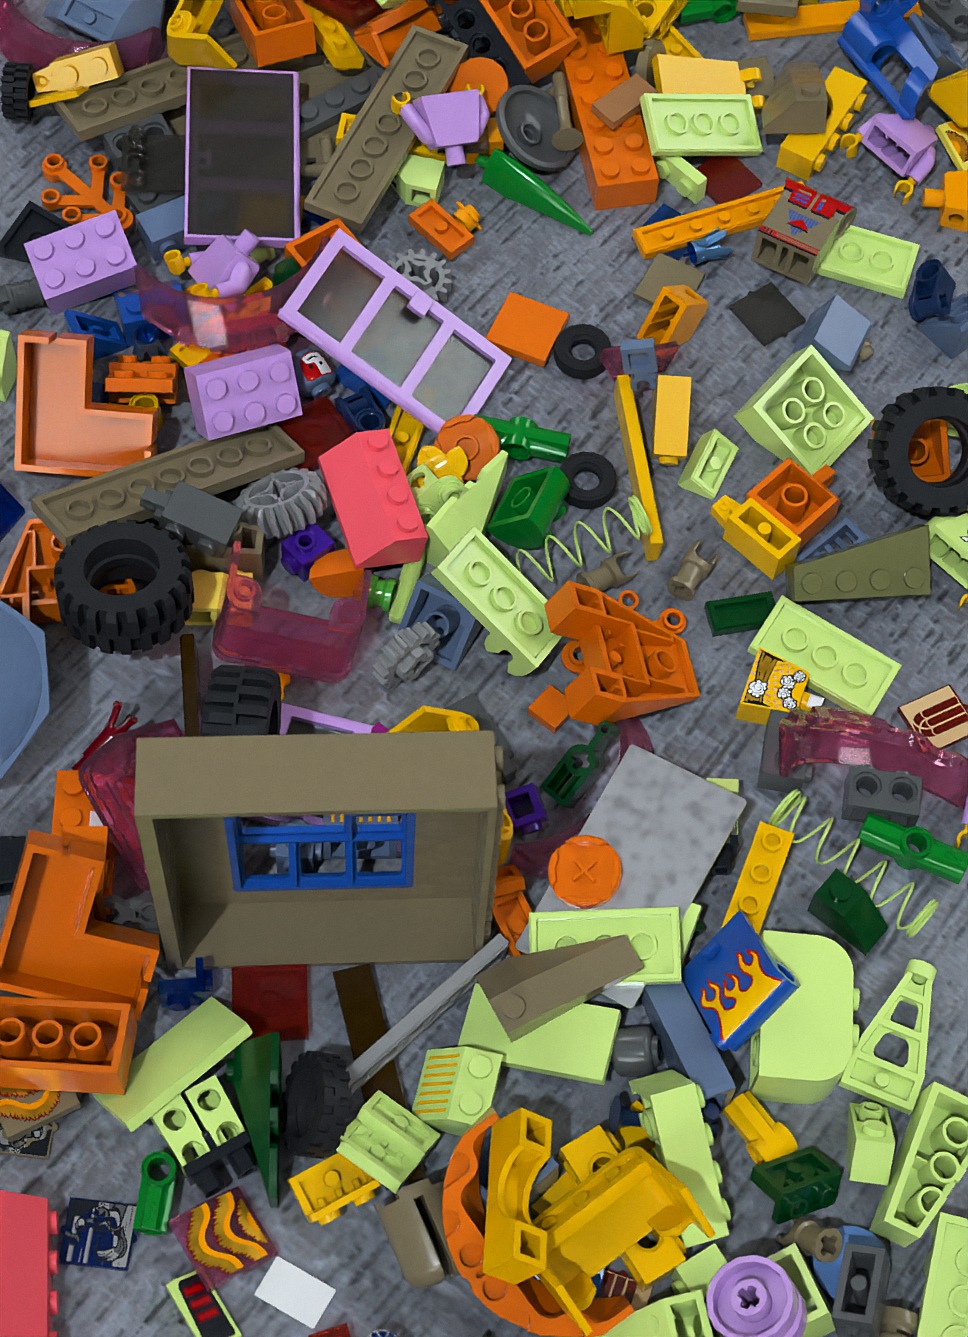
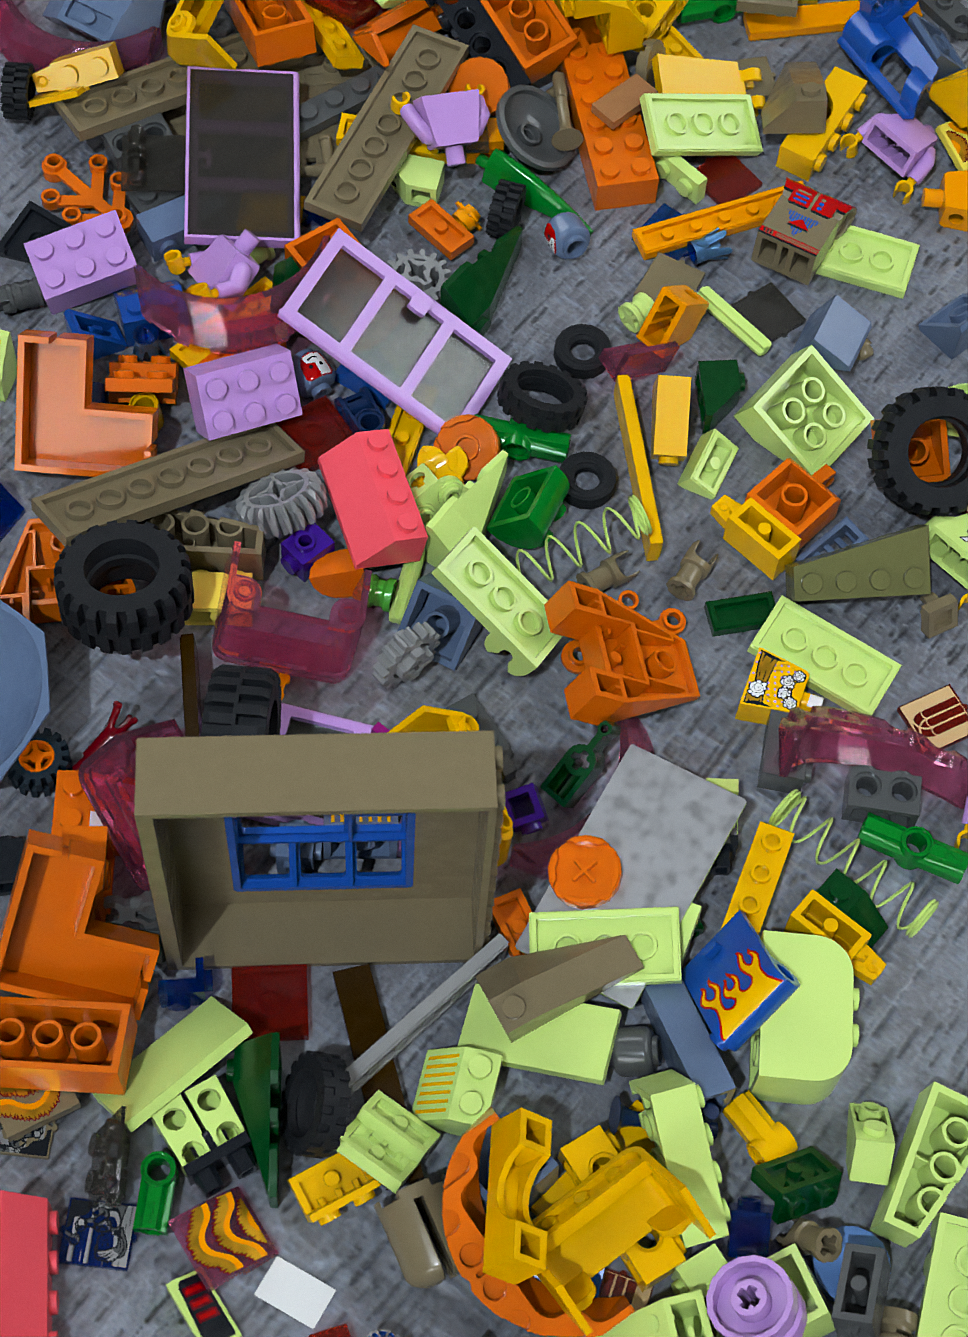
dark grey hinge [140,480,243,557] -> none
orange tile [486,292,569,368] -> none
orange tile [494,864,526,897] -> none
orange tile [527,685,570,734] -> none
sand blue plate [620,338,658,391] -> none
yellowish green plate [838,959,937,1115] -> none
dark blue piece [908,259,956,322] -> none
none -> black wheel [7,727,72,798]
none -> clear smoke hinge [84,1106,131,1209]
none -> dark green wedge [439,225,523,343]
none -> black tyre [486,179,526,238]
none -> black tyre [497,361,588,433]
none -> sand blue head [544,212,591,260]
none -> yellowish green wheel [618,292,654,333]
none -> dark green slope [694,359,745,434]
none -> yellowish green axle [698,286,772,356]
none -> clear blue bracket [727,1197,771,1258]
none -> yellow hinge [784,889,887,985]
none -> dark tan tile [920,592,958,639]

